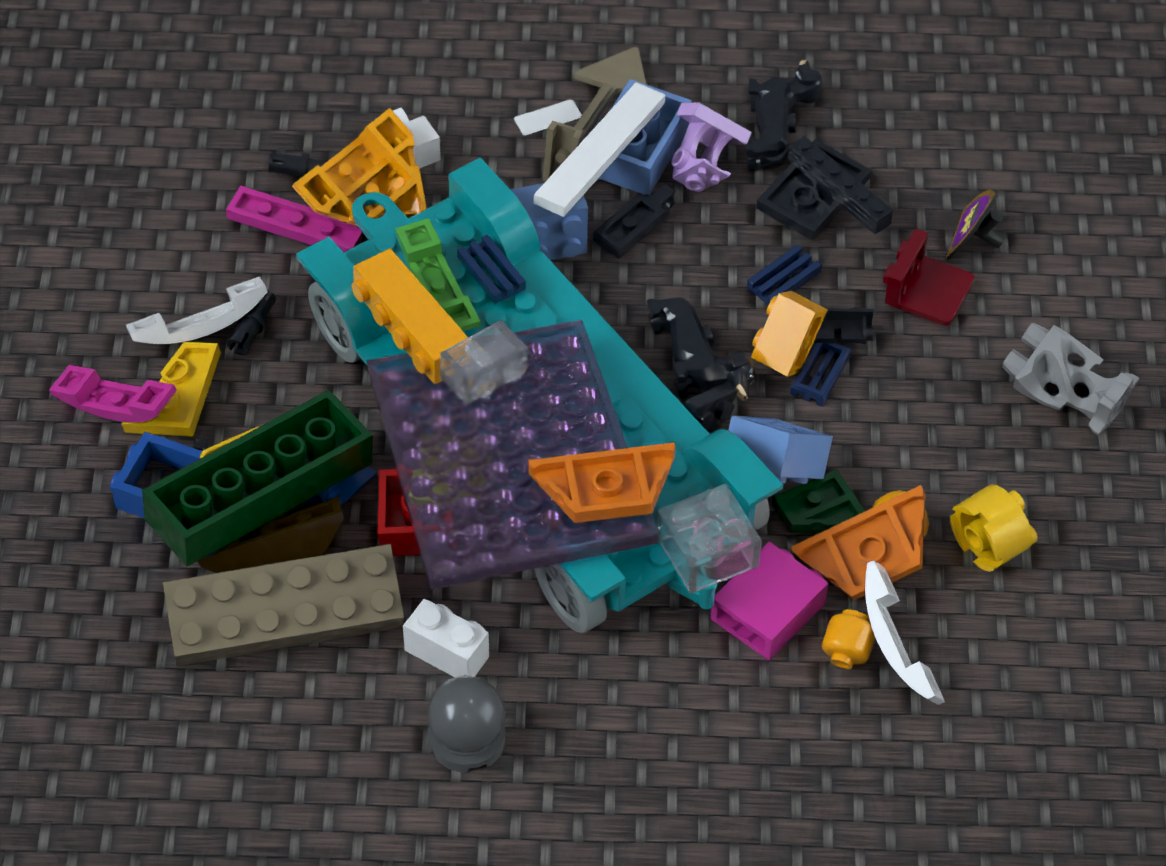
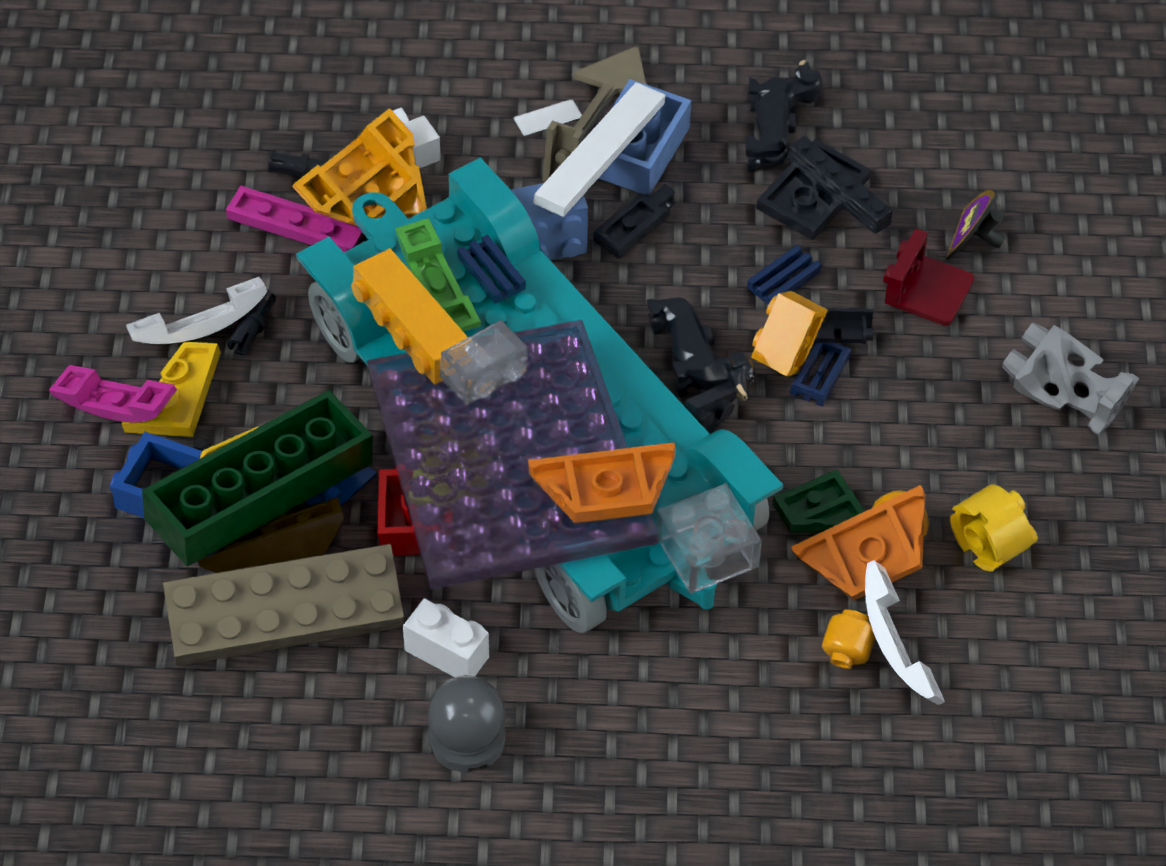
lavender tile [672,103,752,193] -> none
dark pink brick [710,542,828,661] -> none
medium blue brick [728,415,833,484] -> none

